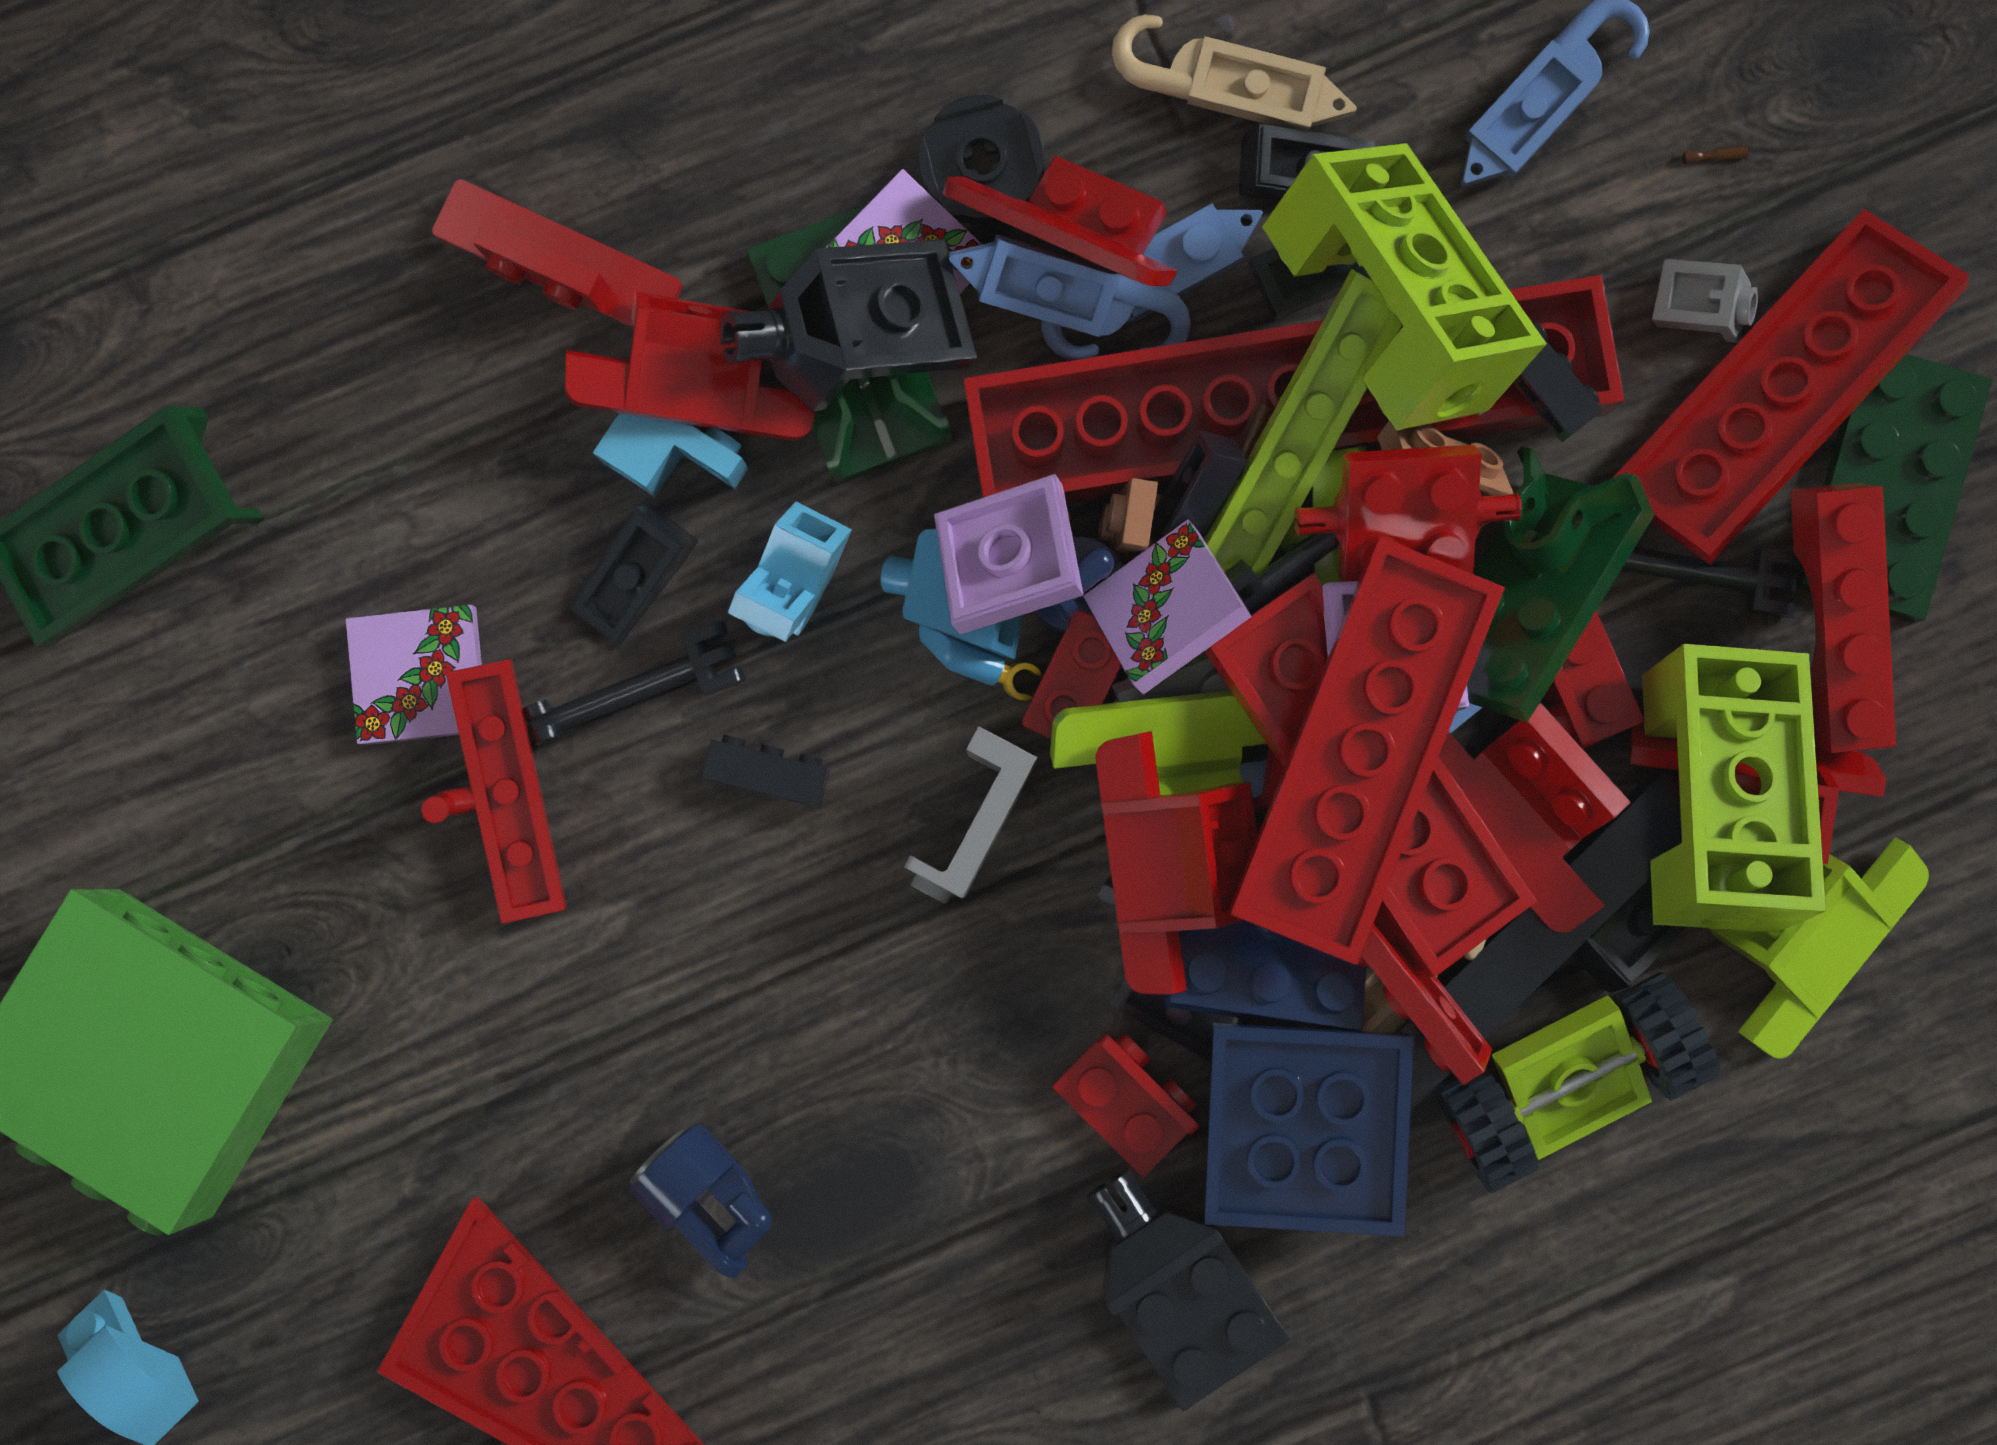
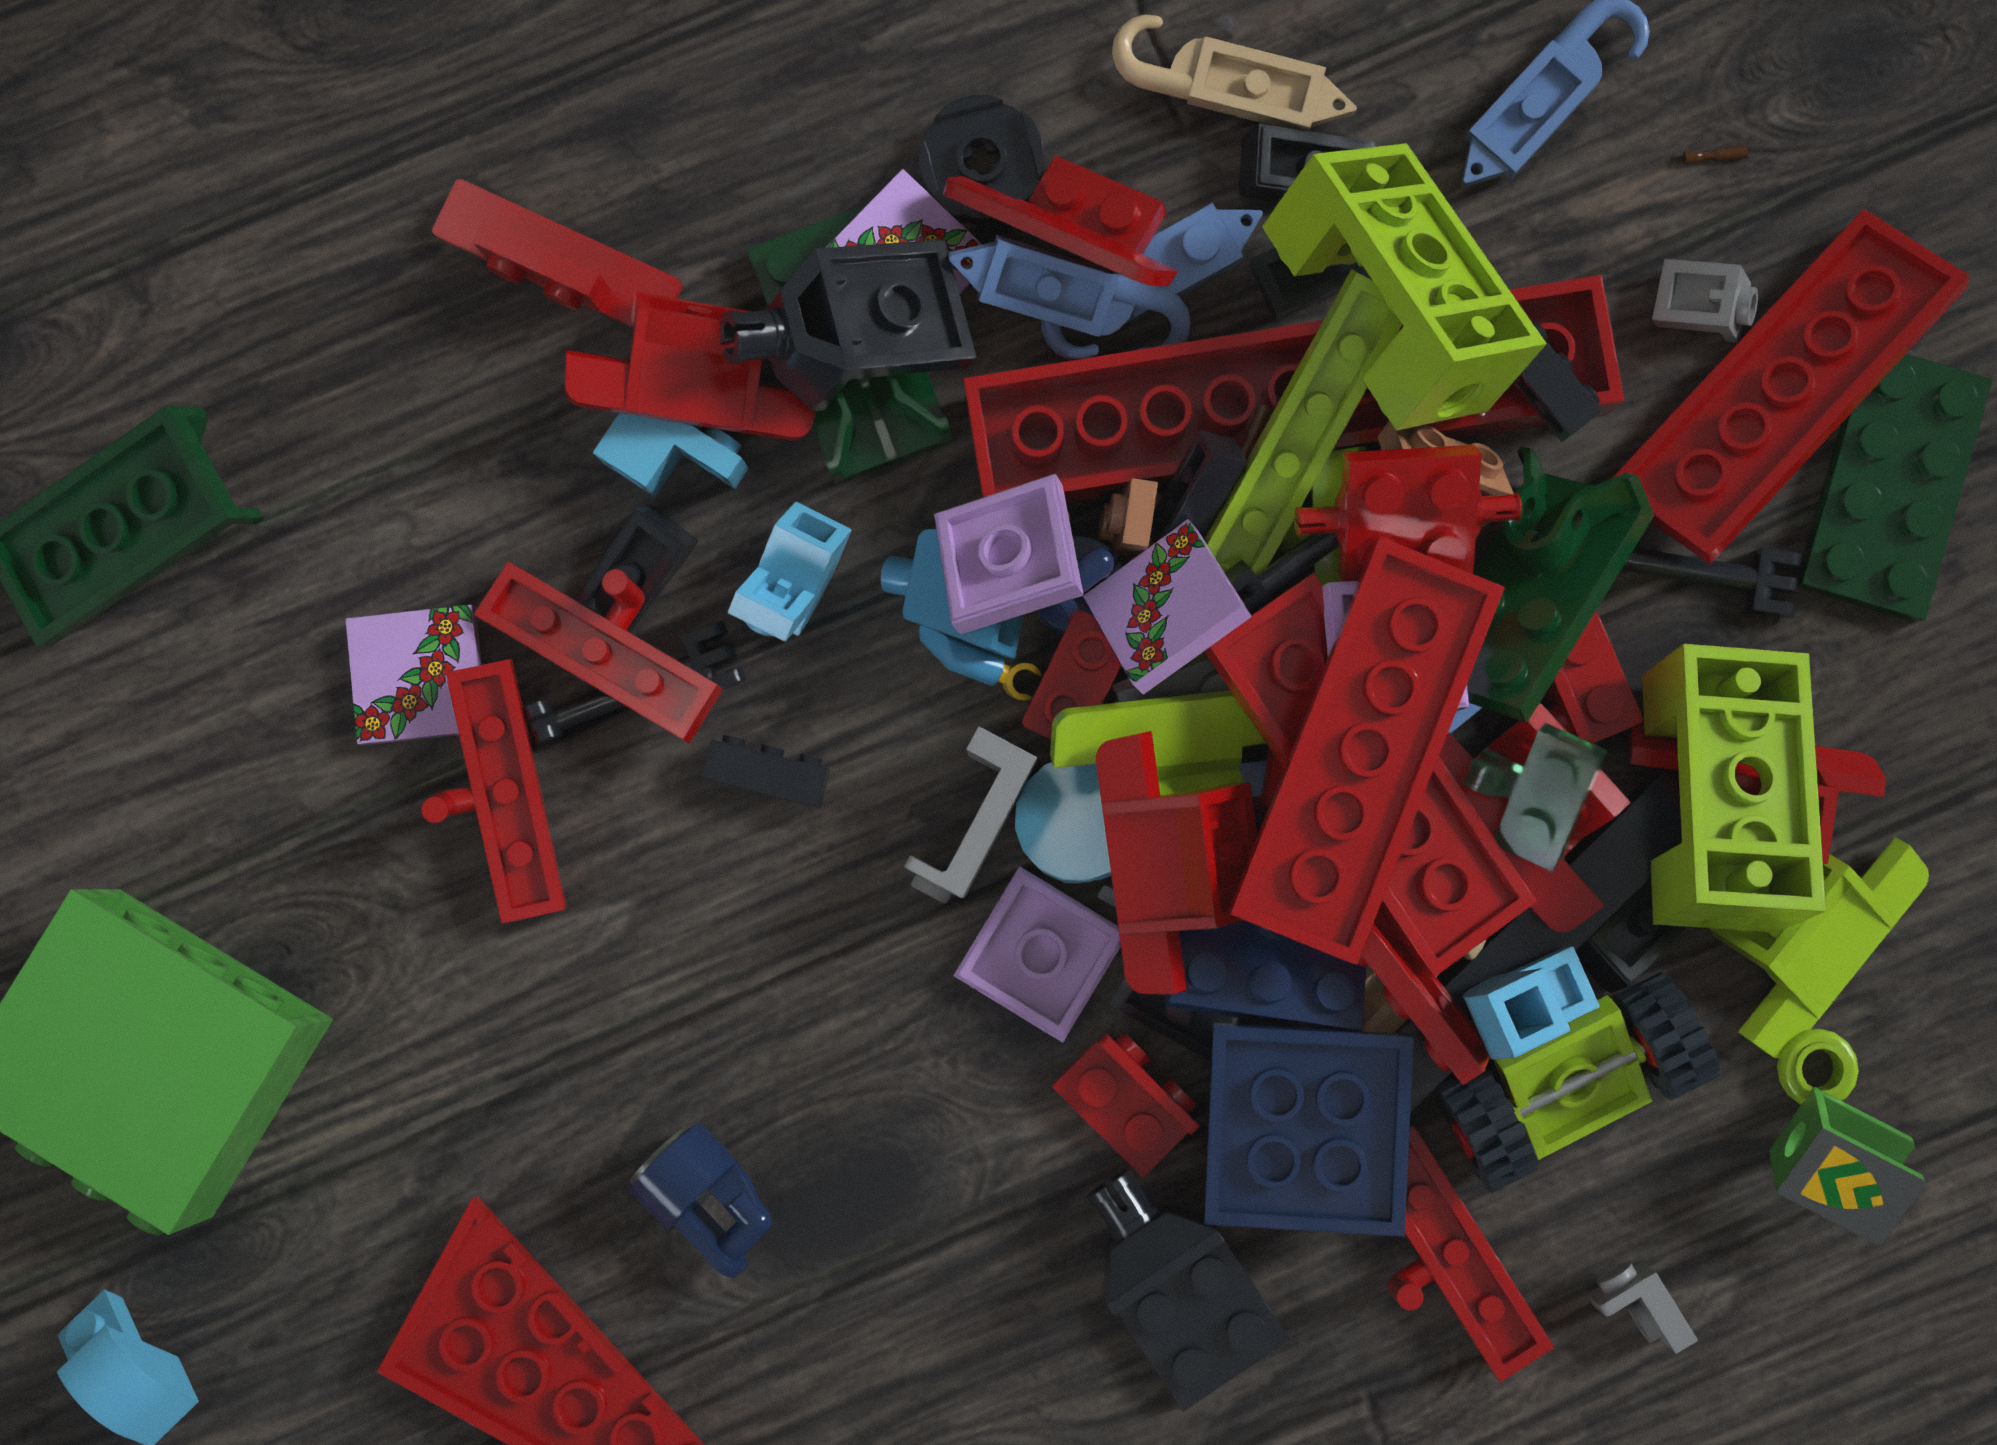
red arch [1790,483,1896,753] -> none
none -> red plate [474,561,723,744]
none -> lavender tile [953,866,1121,1043]
none -> medium azure tile [1015,762,1111,884]
none -> red plate [1387,1123,1555,1383]
none -> medium azure brick [1463,946,1600,1059]
none -> clear green plate [1464,723,1608,872]
none -> light grey bracket [1587,1261,1698,1354]
none -> piece [1769,1087,1925,1245]
none -> lime piece [1777,1028,1859,1105]

